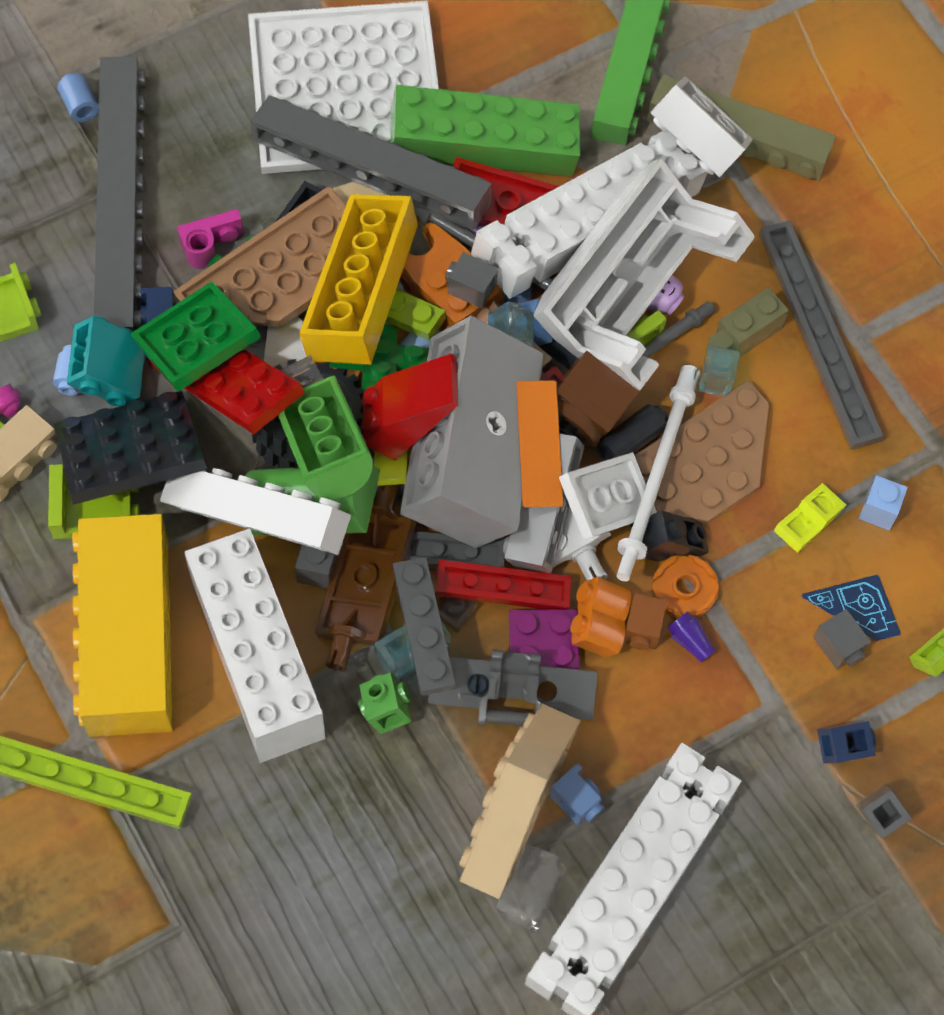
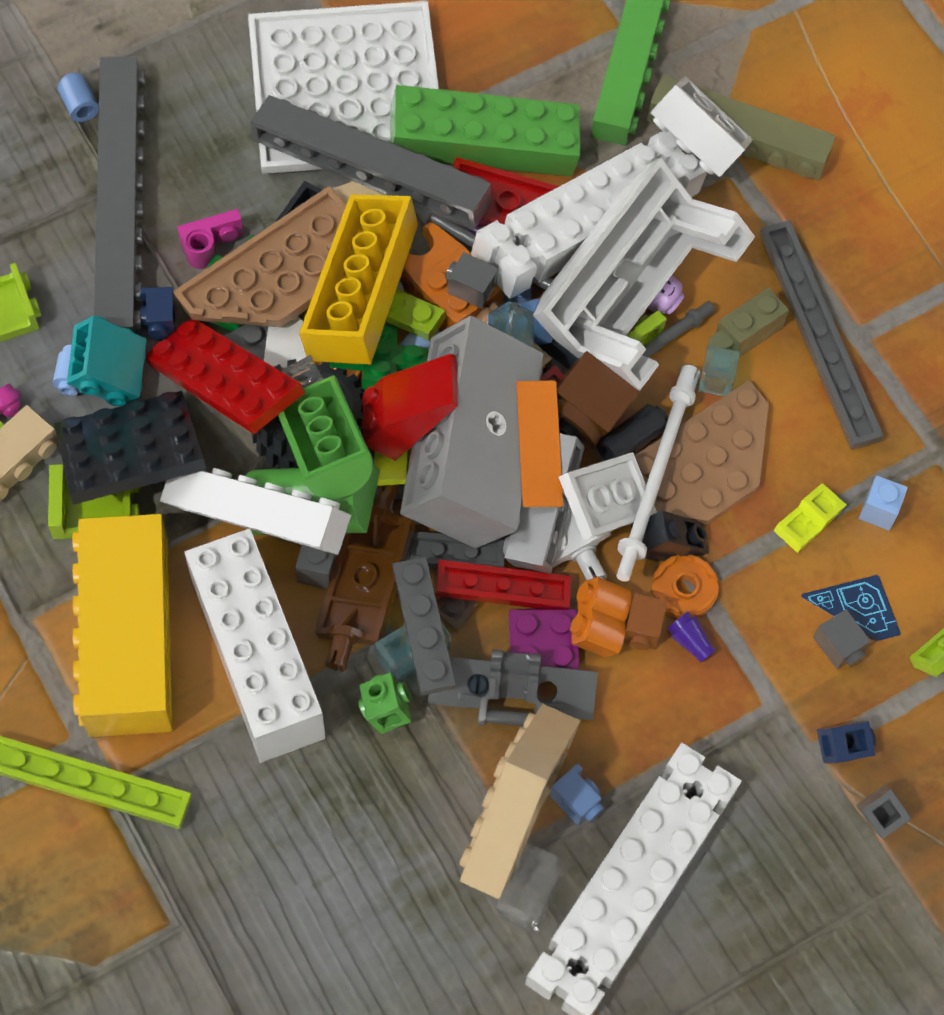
green plate [131,281,261,392] -> none

